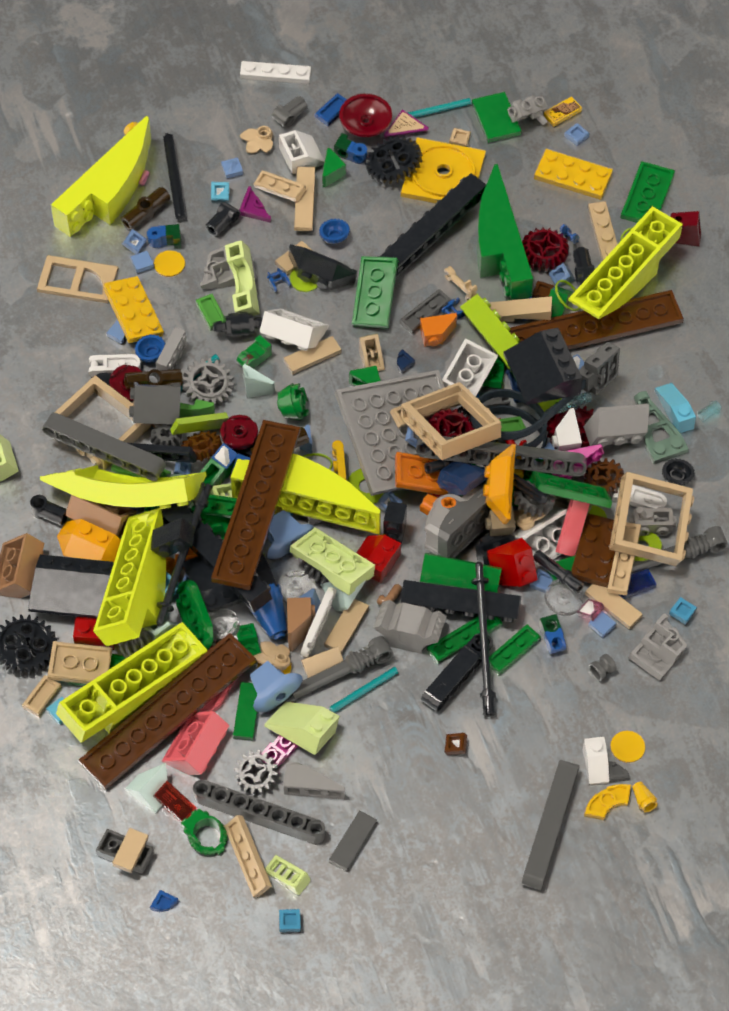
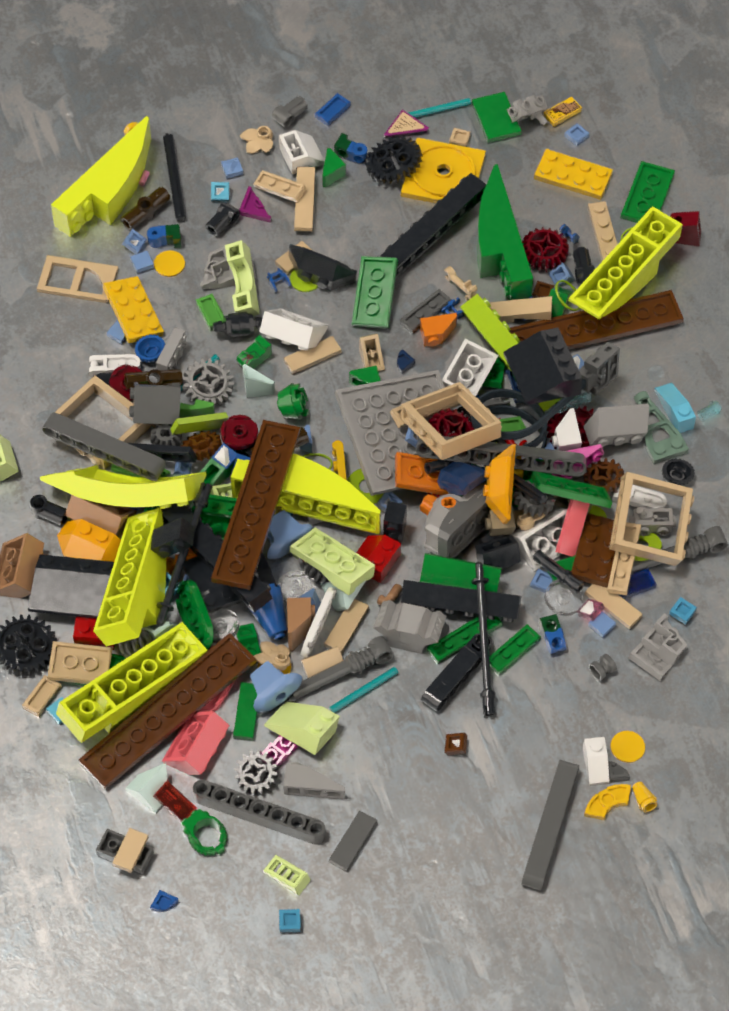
tan plate [224,815,272,897] -> none
white plate [240,61,311,84] -> none
blue hat [319,218,350,244] -> none
dark red dish [339,93,392,137] -> none
red slope [487,538,538,587] -> none

